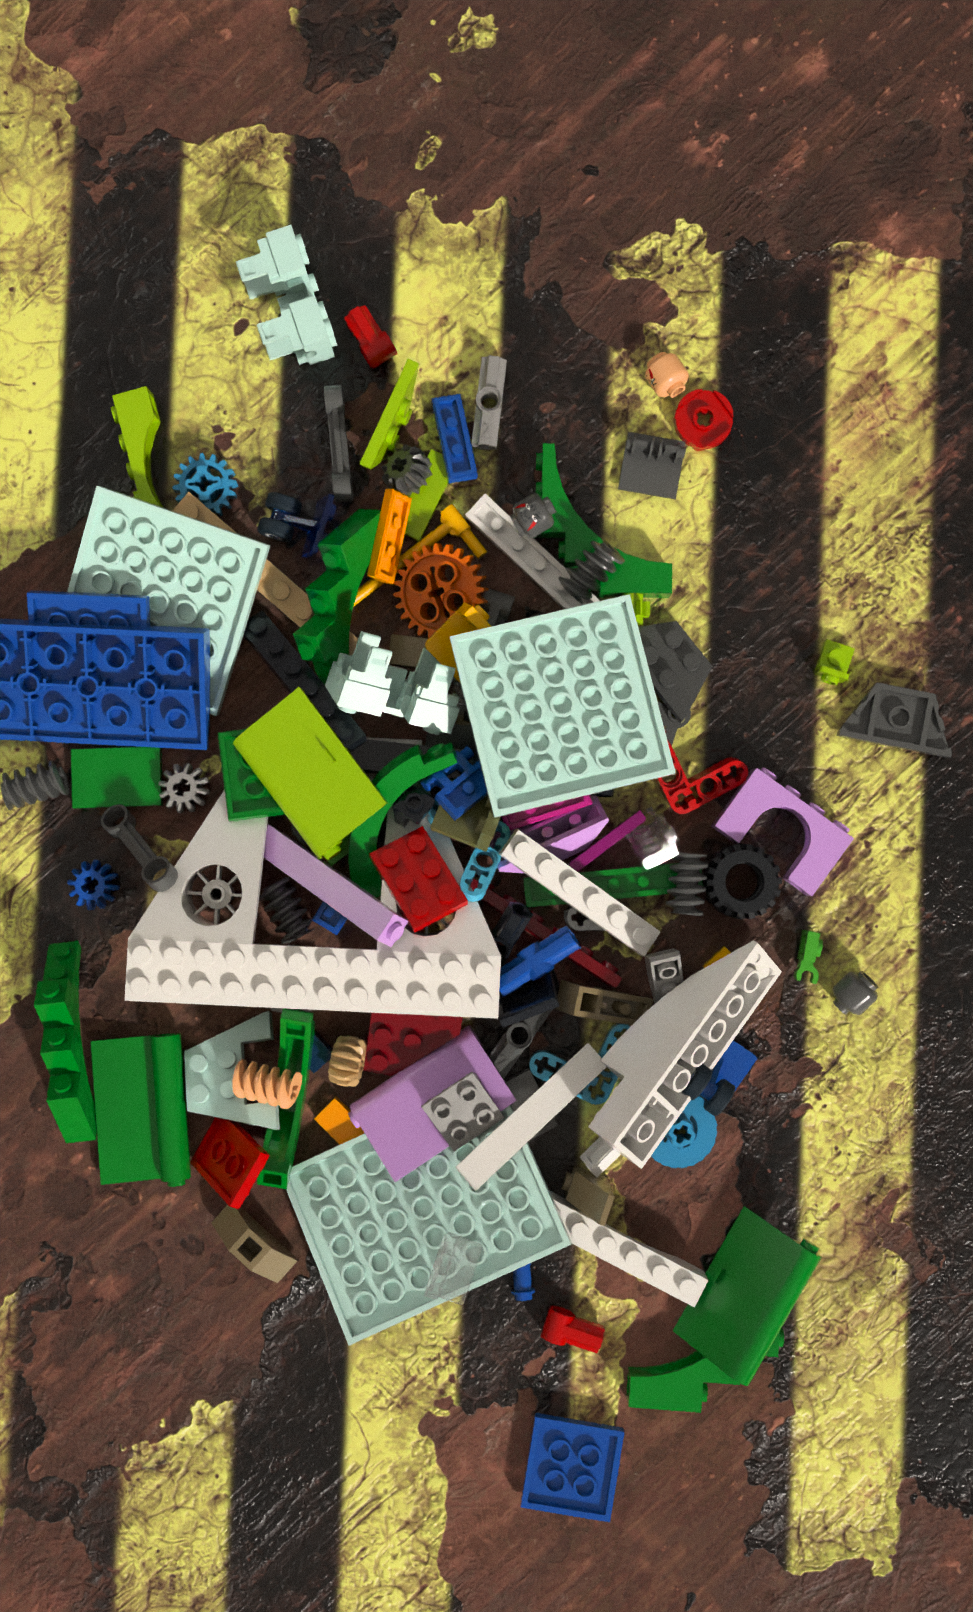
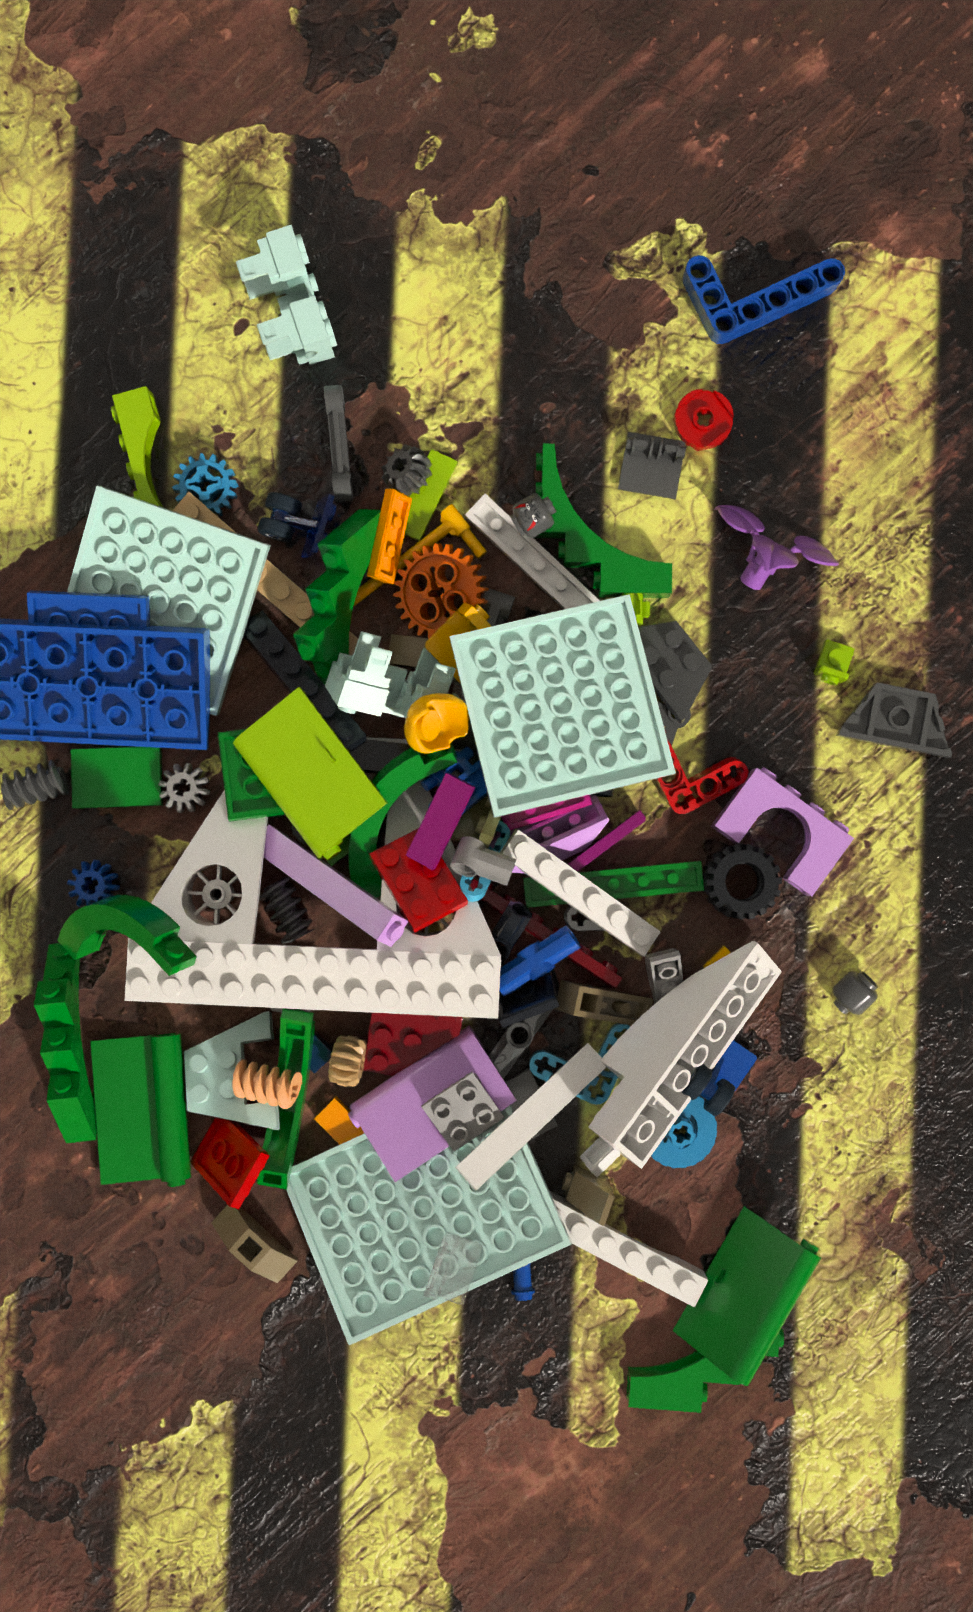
dark grey piece [101,804,178,892] -> none
blue tile [312,901,347,935] -> none
red piece [344,305,398,369] -> none
lime wing [360,359,419,470] -> none
black bracket [393,785,435,828] -> none
blue tile [431,394,478,484] -> none
light grey piece [471,355,507,451] -> none
blue plate [520,1413,625,1522] -> none
red piece [540,1305,605,1353] -> none
dark grey piece [558,538,625,604] -> none
clear bracket [625,807,679,870] -> none
light nougat head [645,352,689,398] -> none
dark grey piece [665,852,708,916] -> none
bright green plate [794,930,823,984] -> none
none -> green arch [57,895,197,976]
none -> yellow piece [404,693,469,754]
none -> magenta tile [406,773,475,870]
none -> light grey piece [450,836,517,886]
none -> blue beam [682,255,845,344]
none -> medium lavender plant [714,505,839,590]

